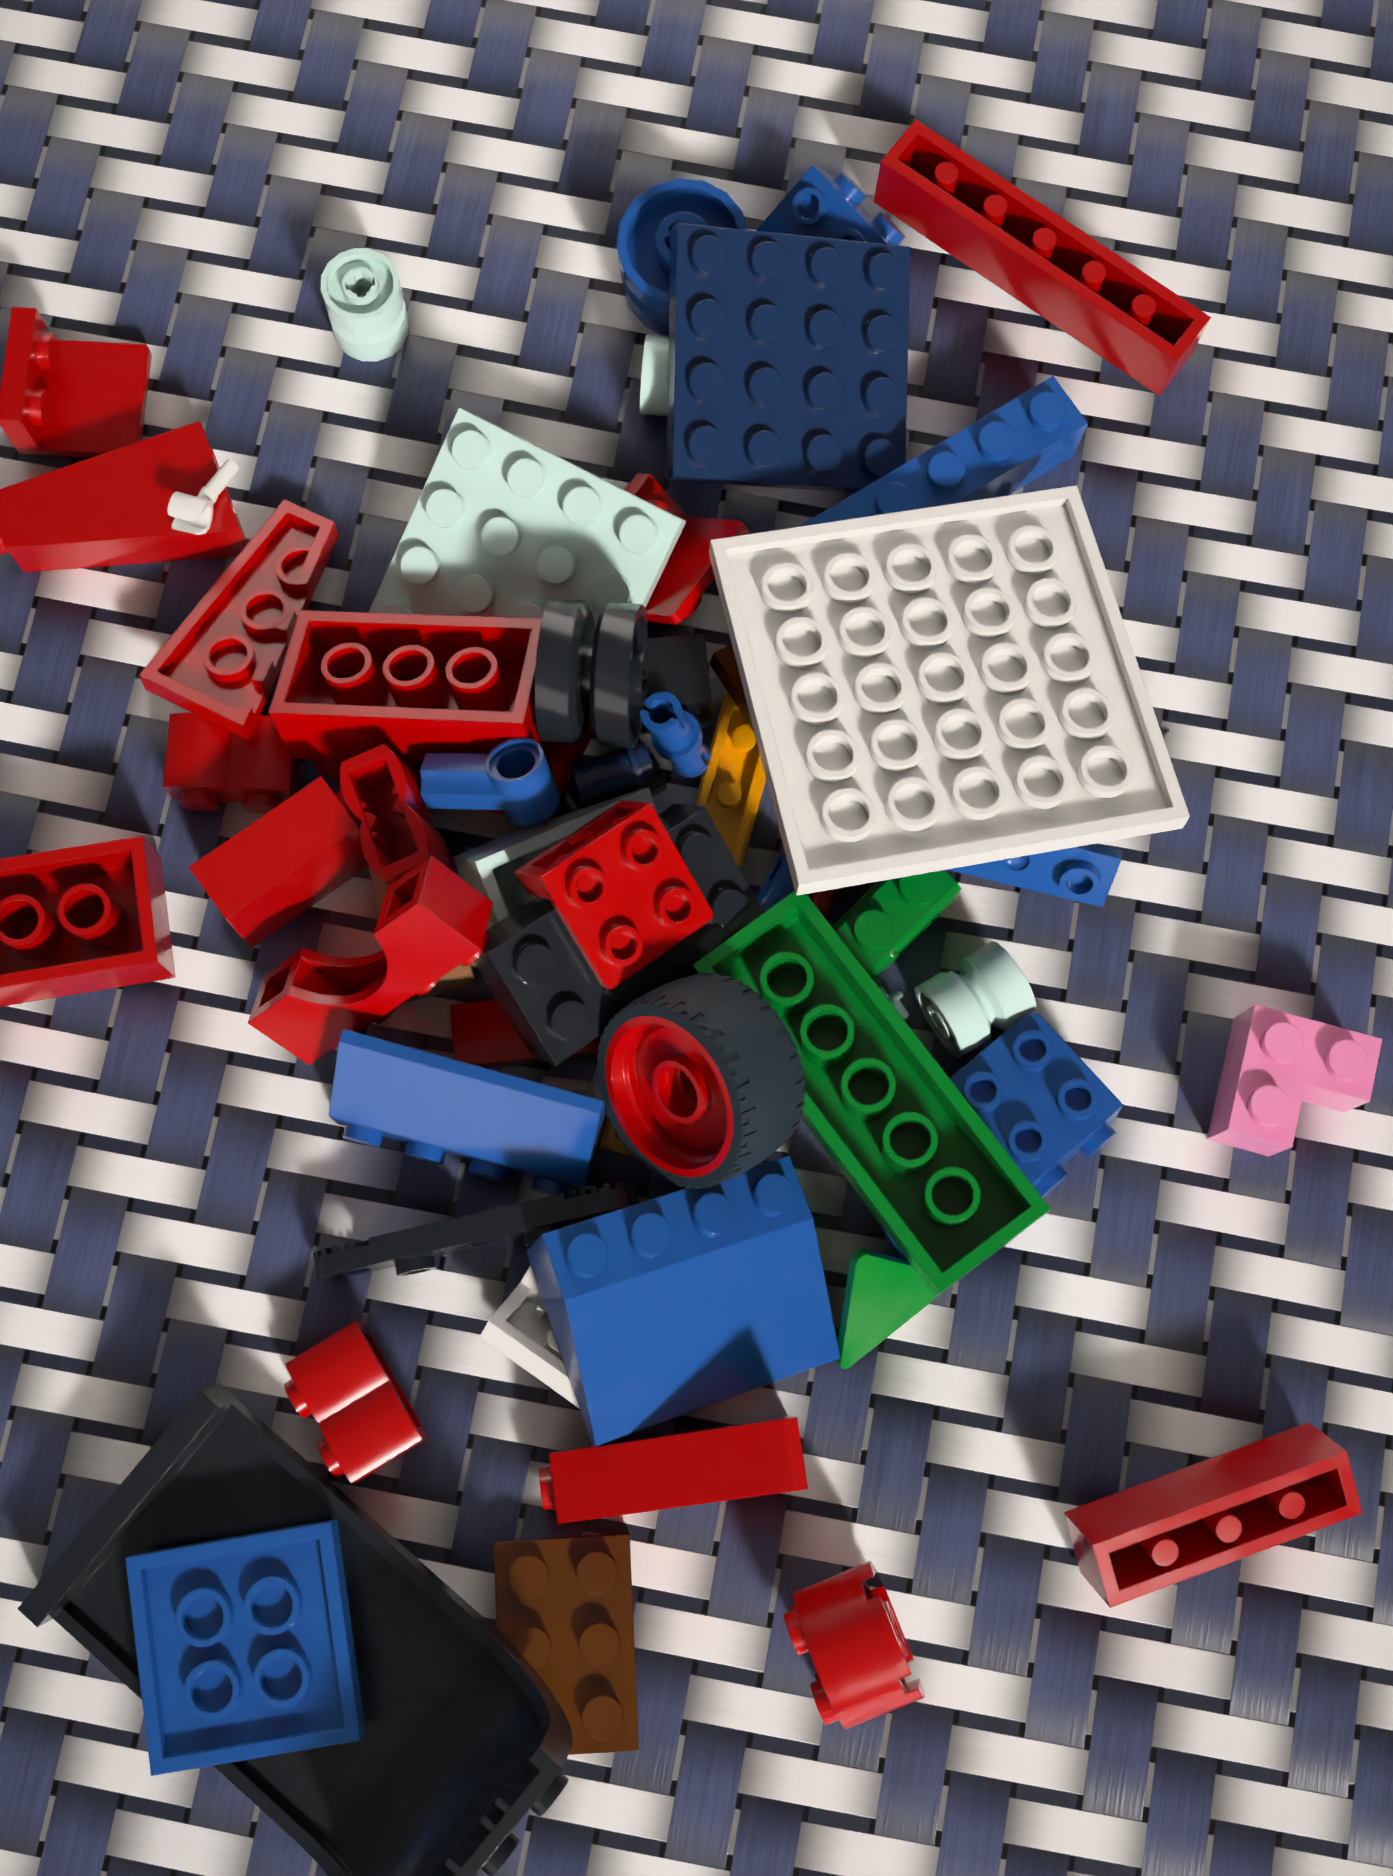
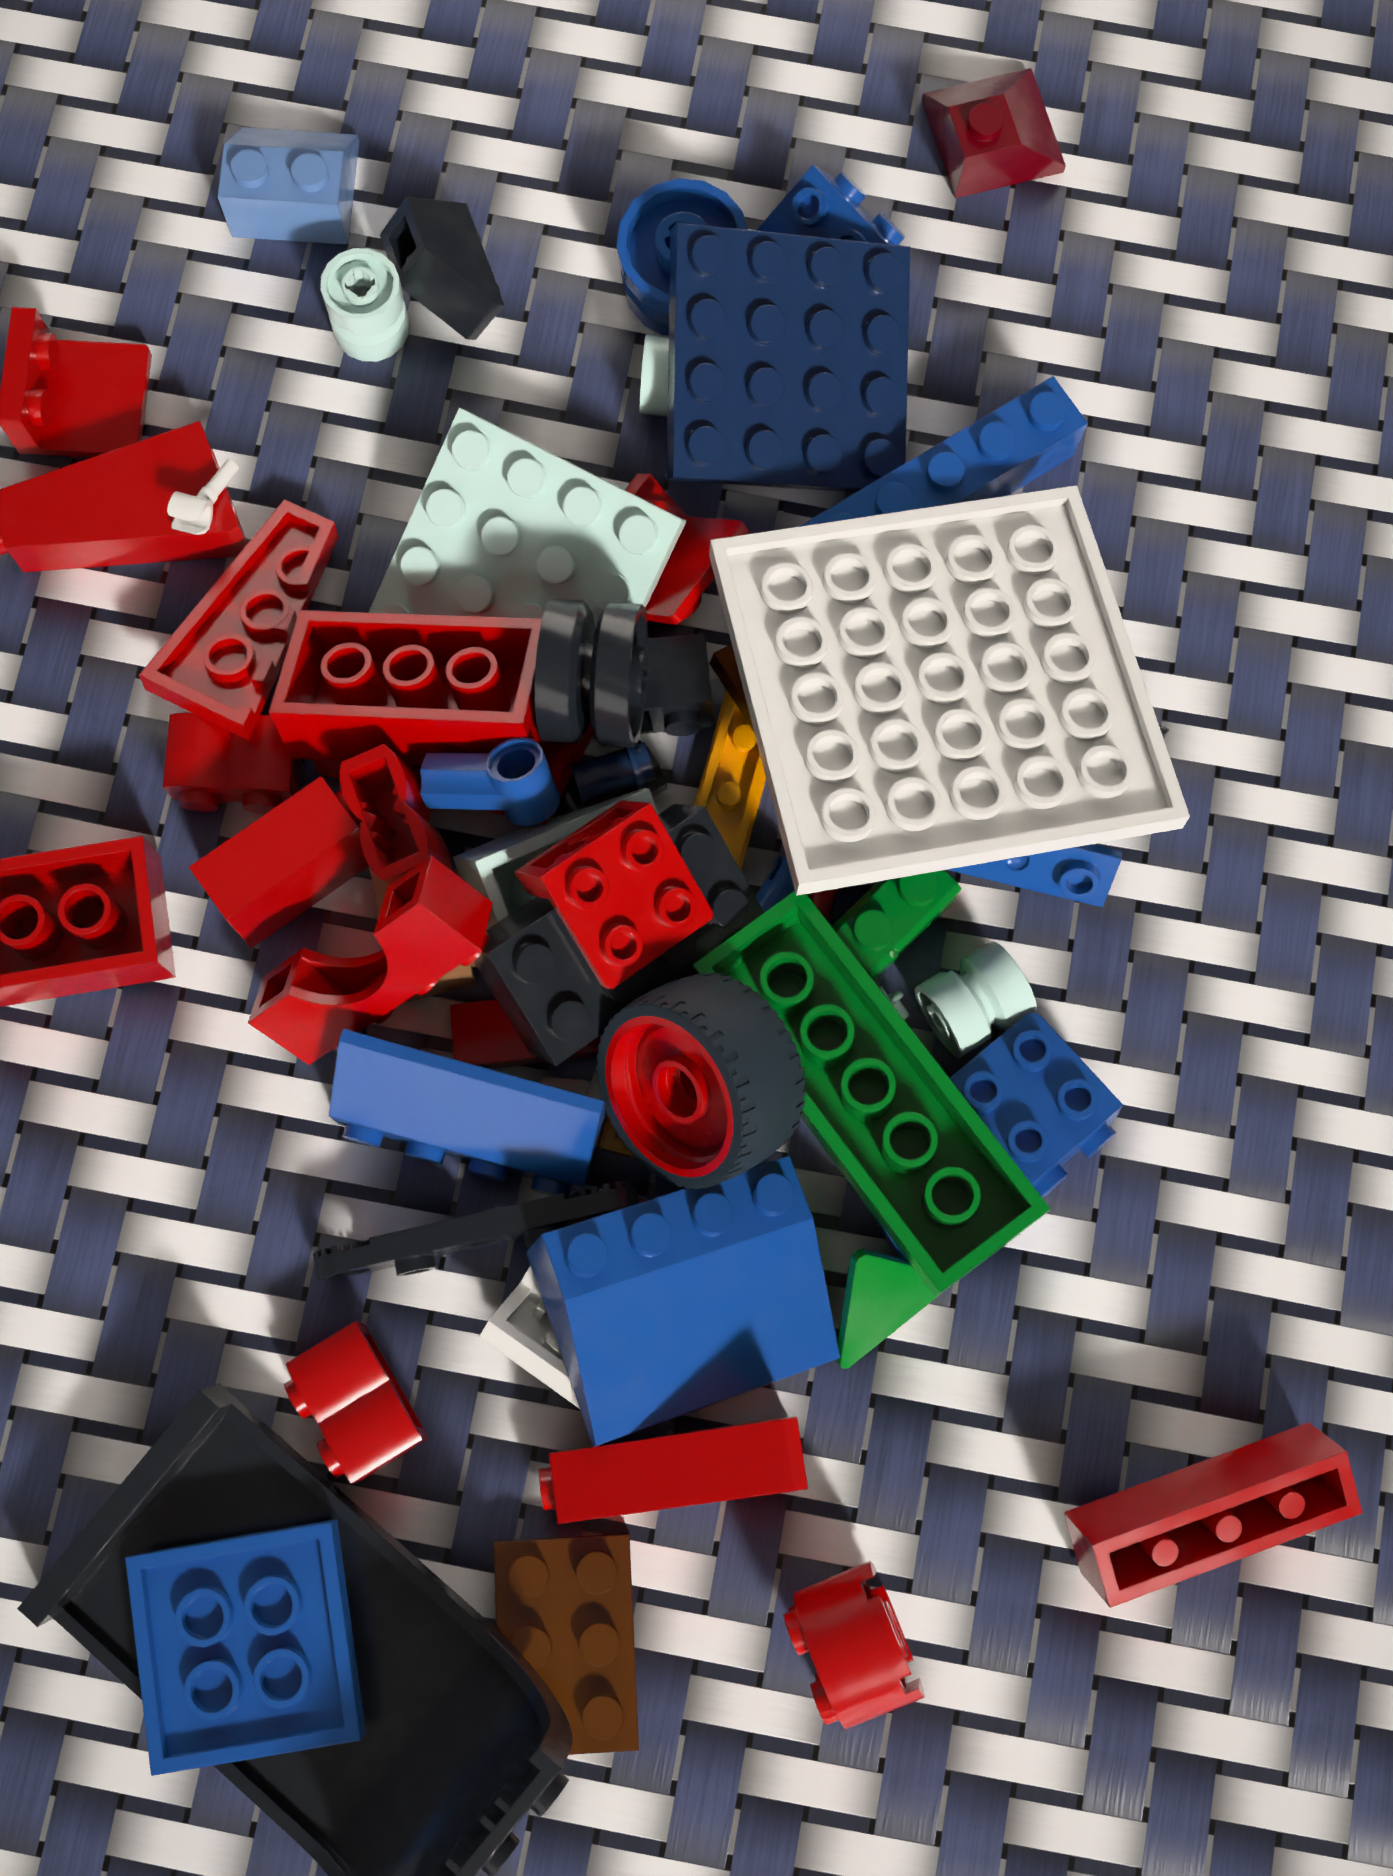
blue pin [640,692,711,778] -> none
red brick [873,119,1211,396] -> none
bright pink brick [1207,1004,1383,1156] -> none
none -> medium blue slope [218,127,359,245]
none -> black slope [380,197,505,340]
none -> dark red slope [921,68,1066,198]

